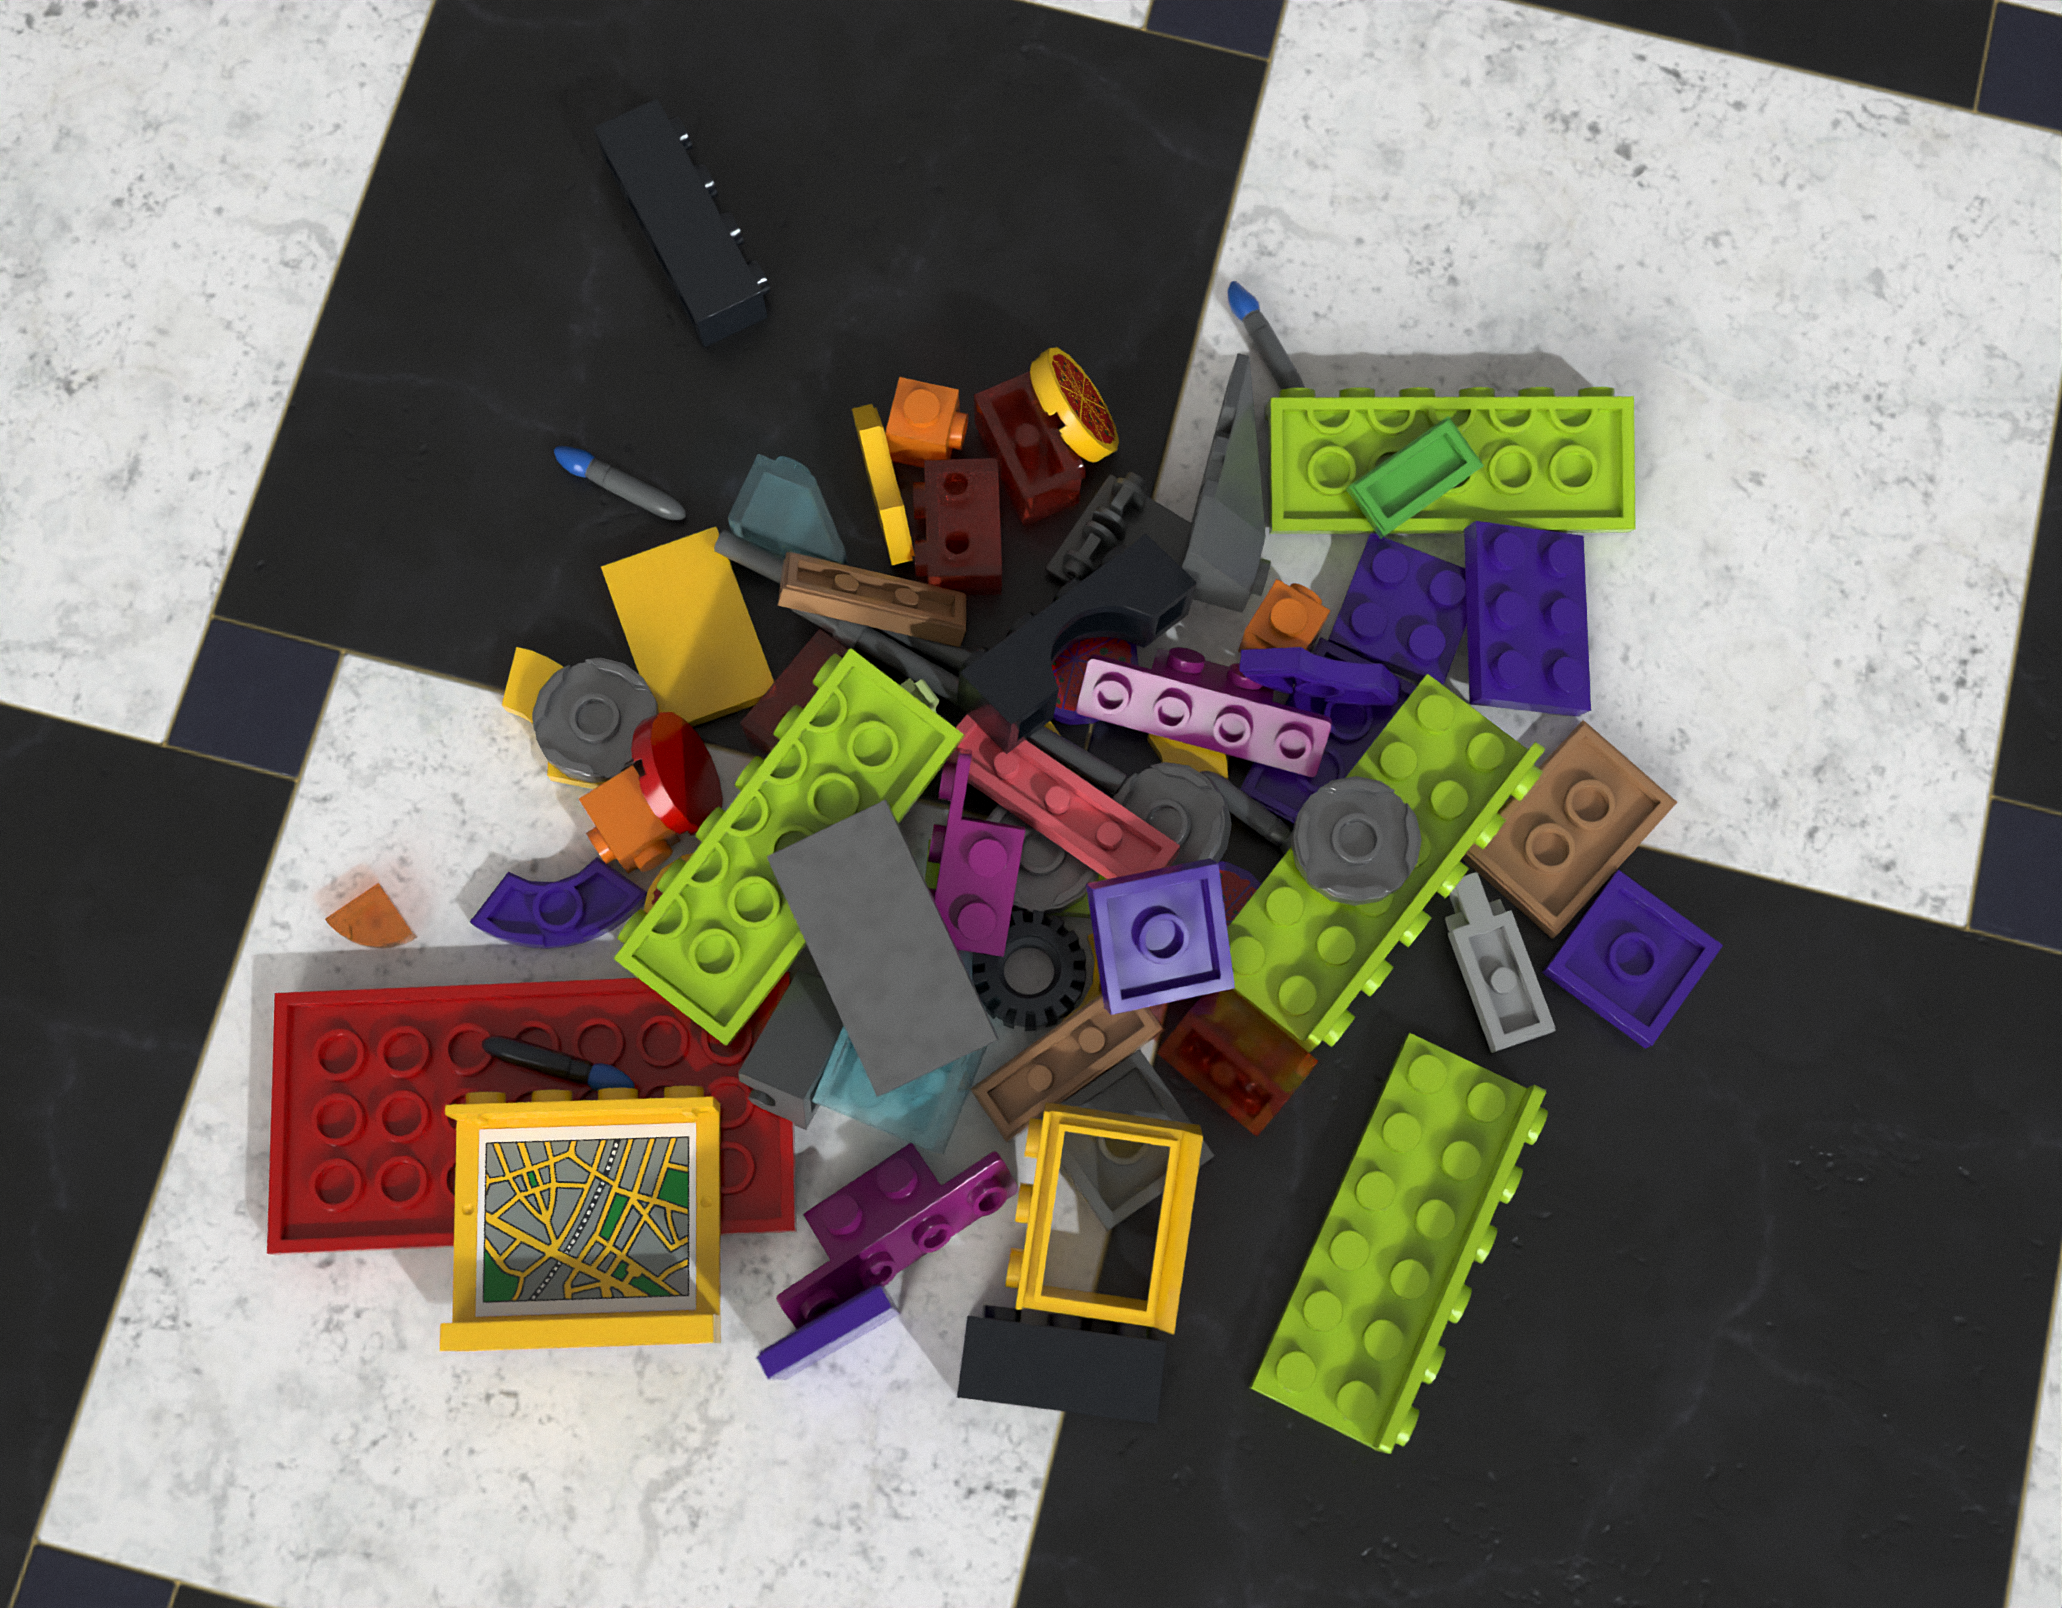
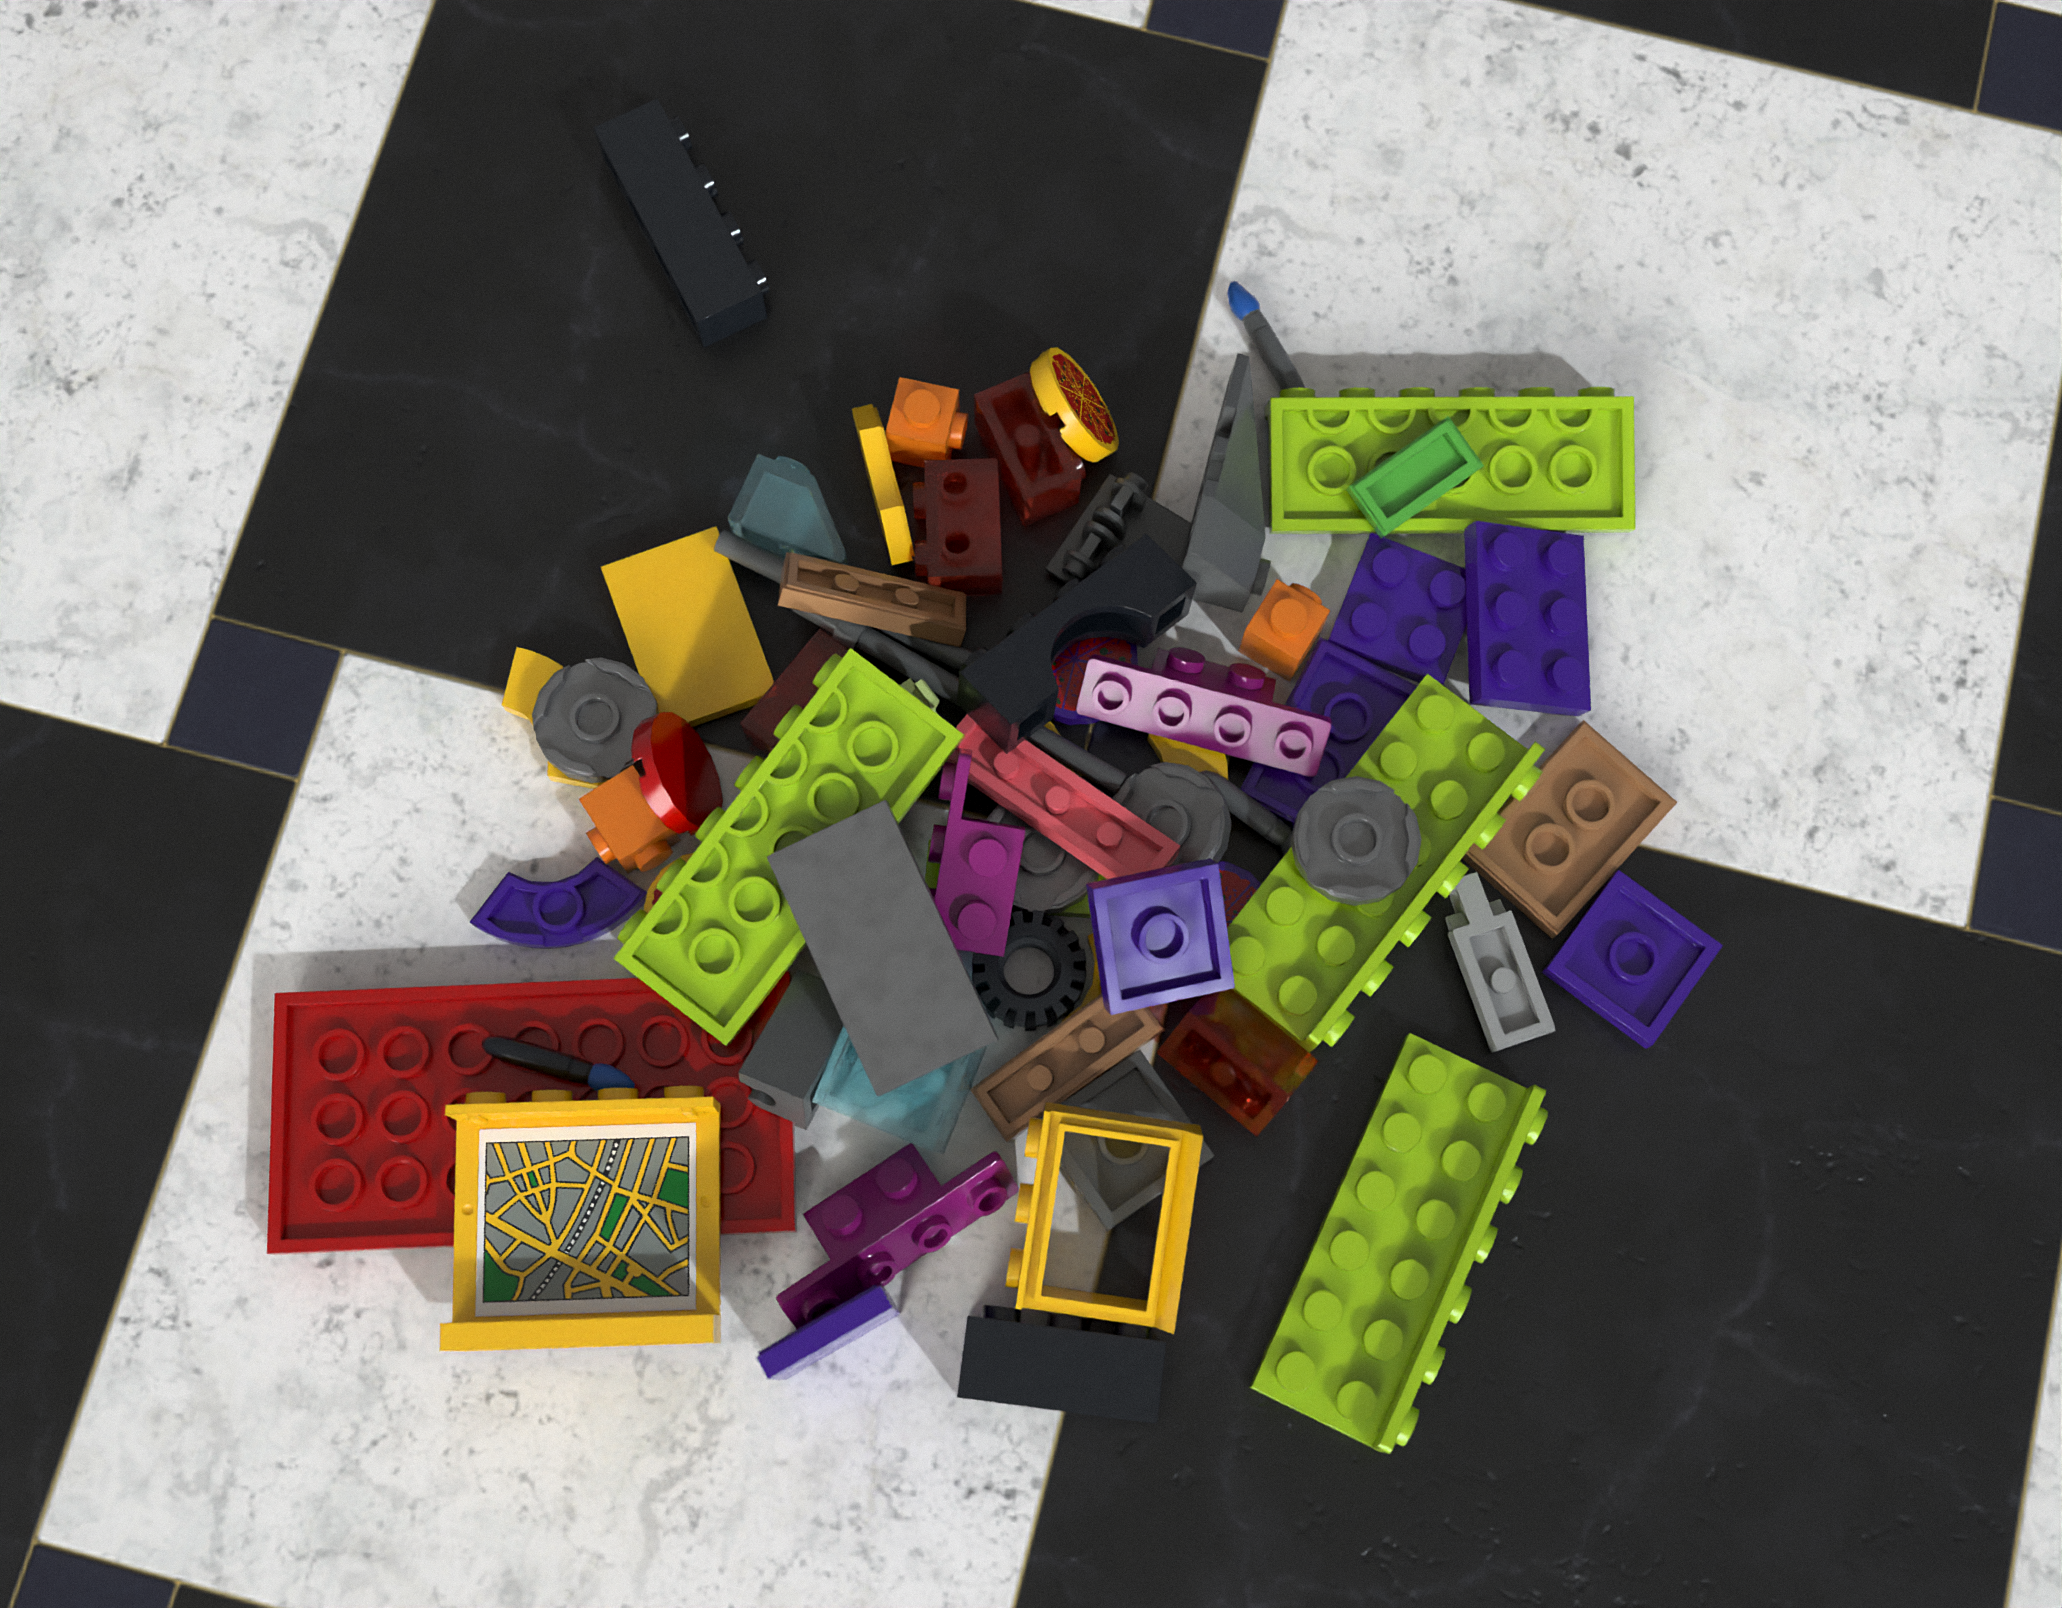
clear orange tile [325,883,417,949] -> none
dark grey piece [554,446,685,520] -> none
dark purple tile [1239,647,1401,706] -> none

